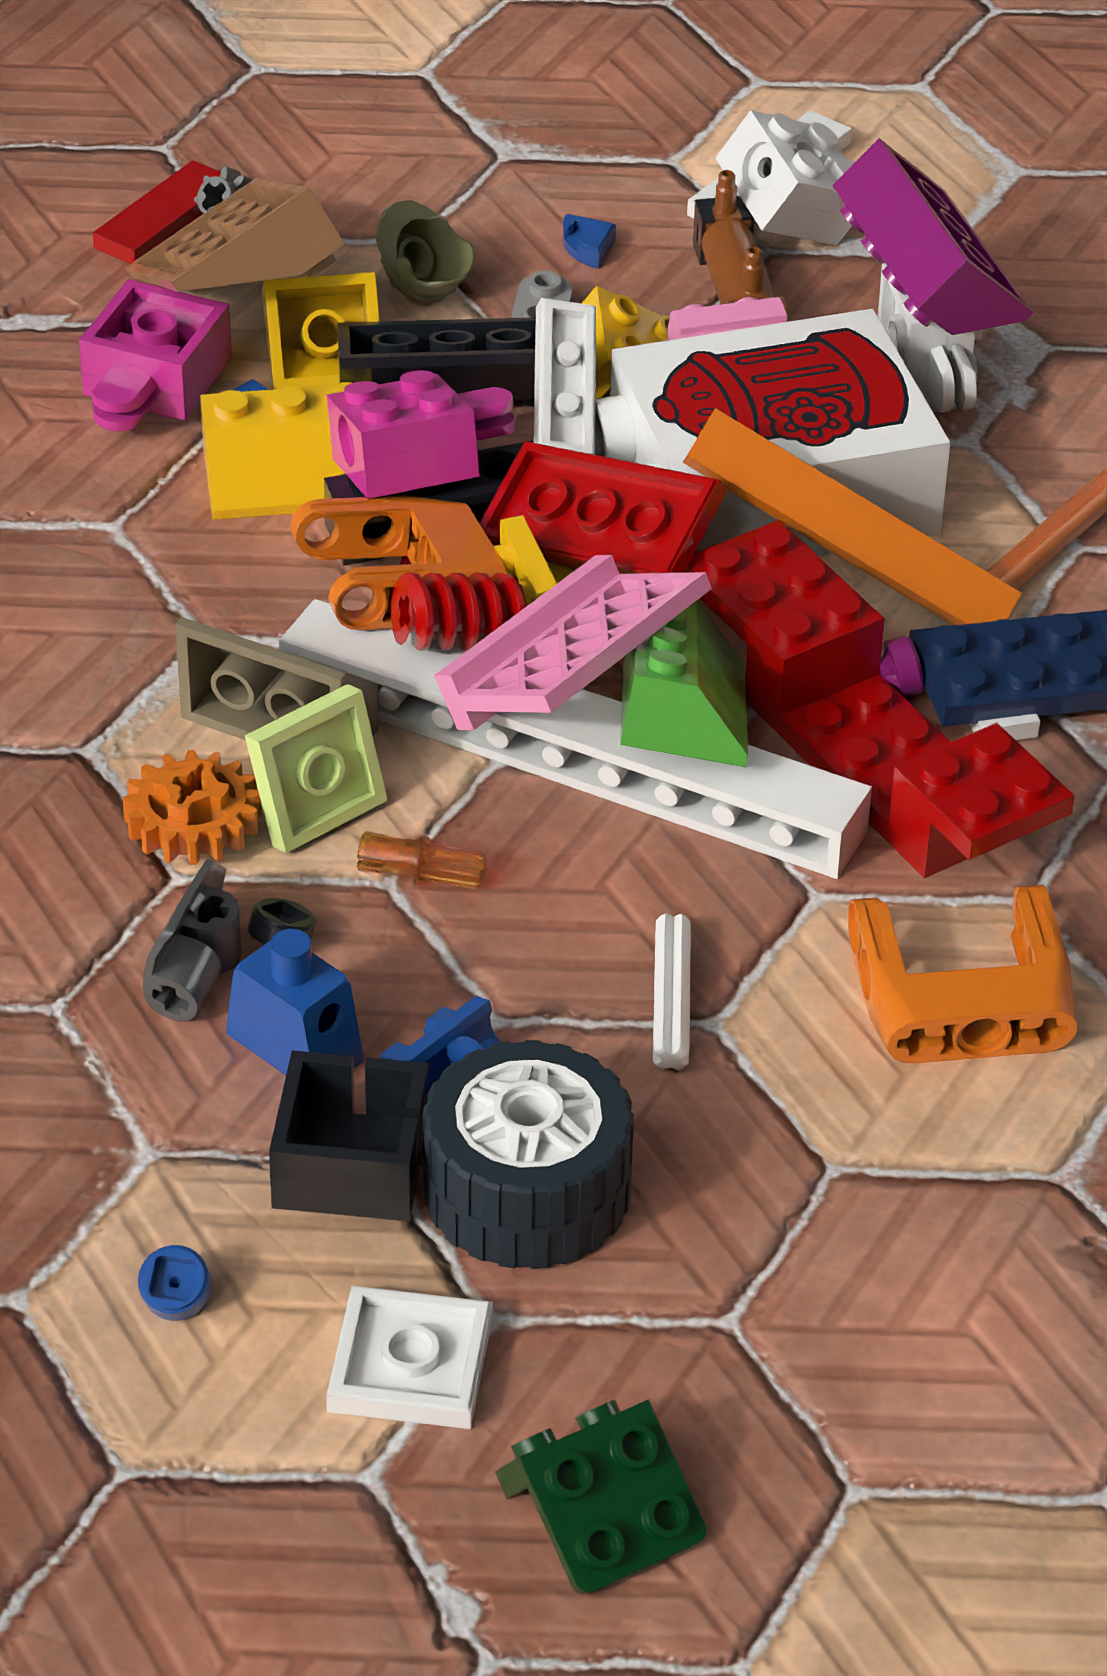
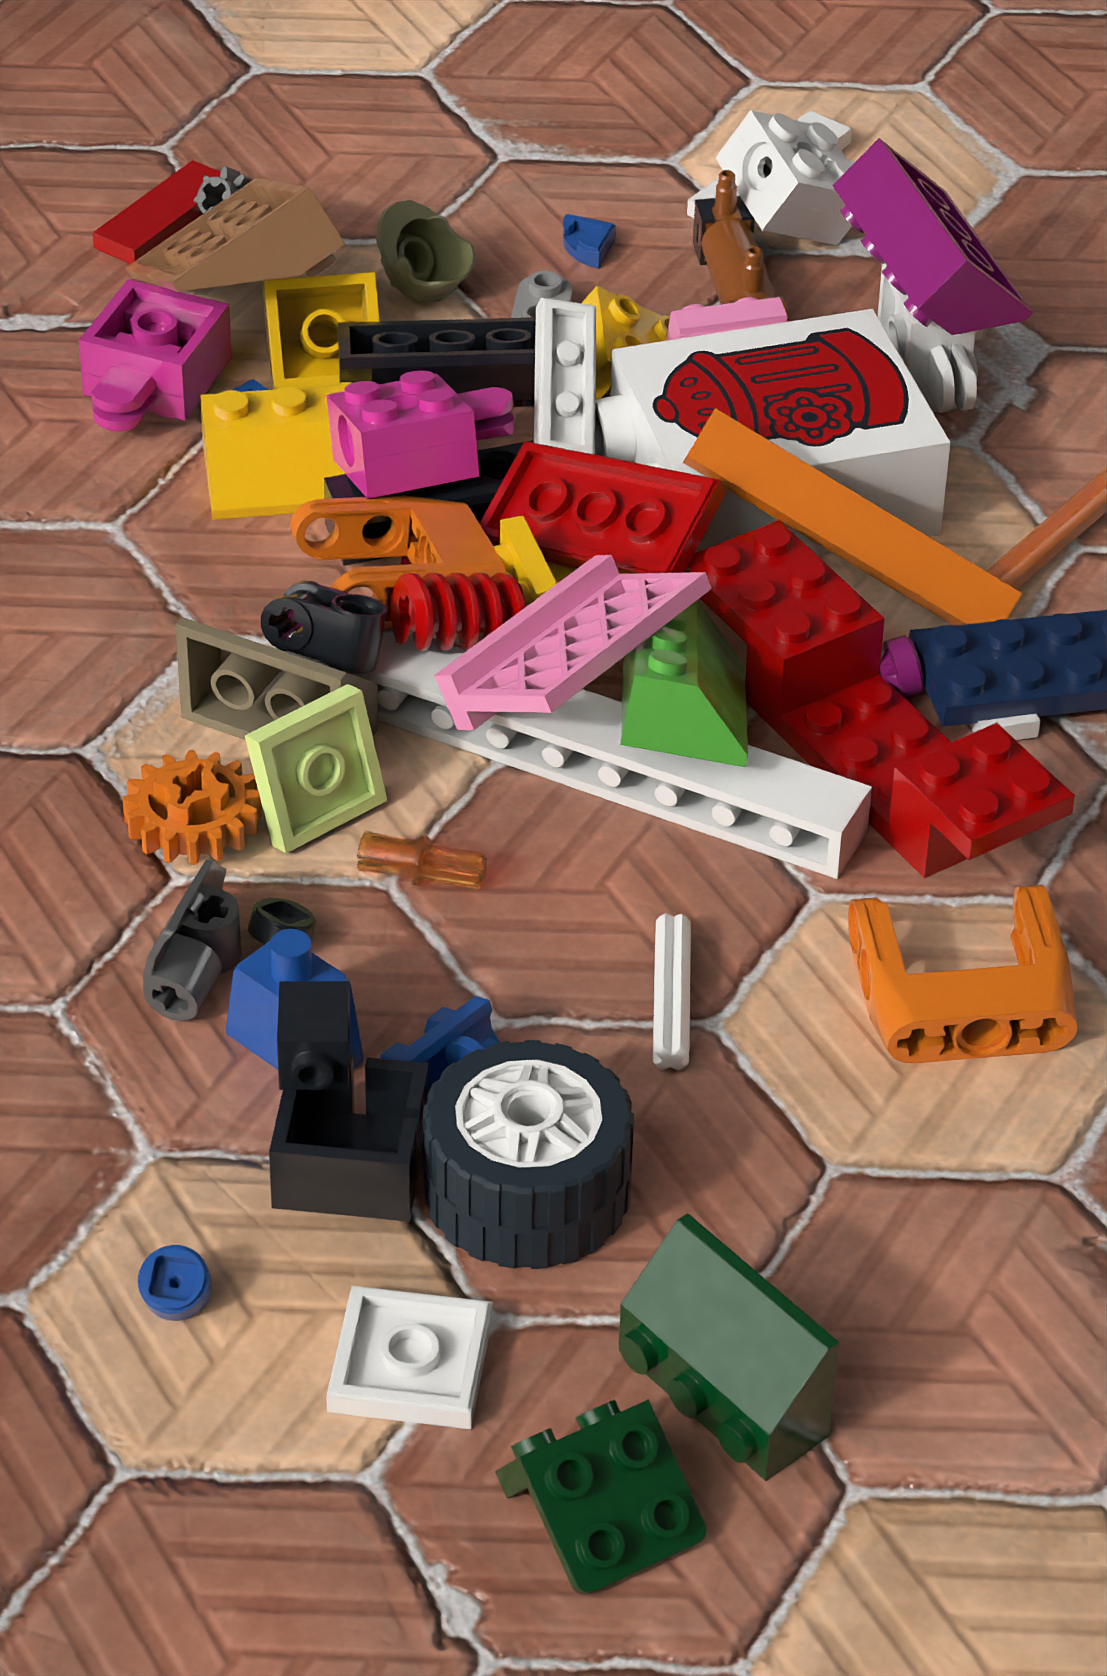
none -> black piece [260,580,387,673]
none -> black brick [277,981,350,1090]
none -> slope [618,1213,839,1481]

